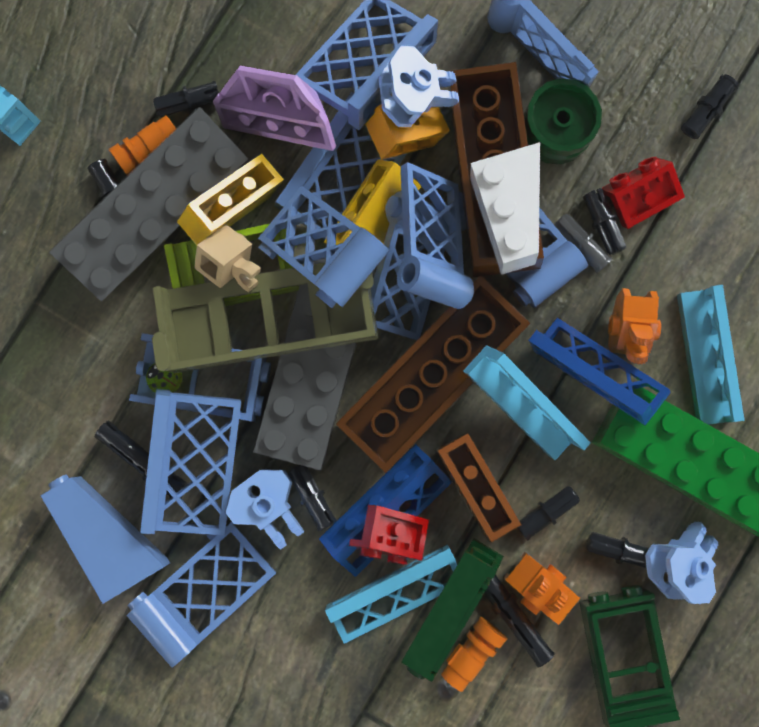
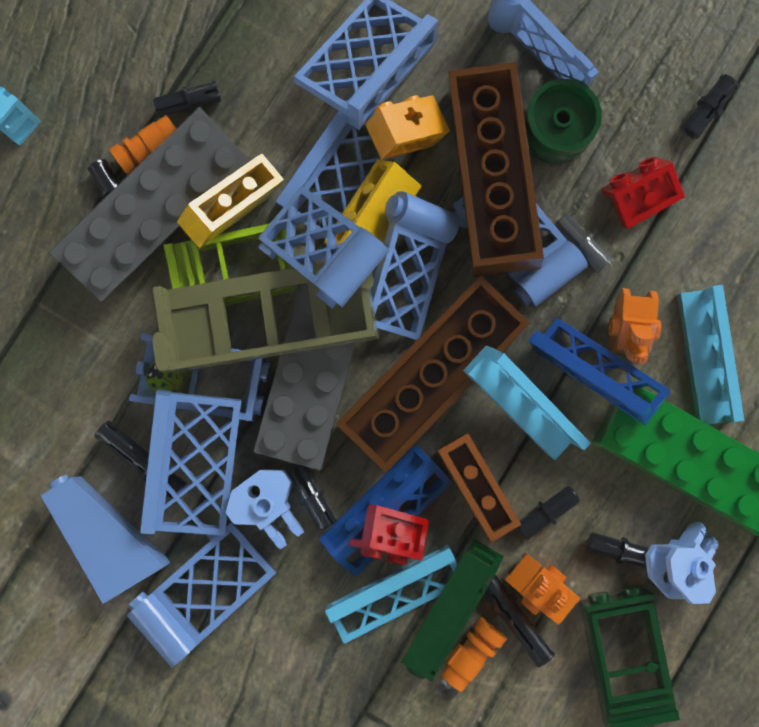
tan brick [194,224,261,292] -> none
lavender wedge [213,66,336,151] -> none
light blue hinge [378,46,459,127] -> none
medium blue piece [397,162,474,309] -> none
white wedge [470,142,540,275] -> none
black axle [582,188,626,255] -> none

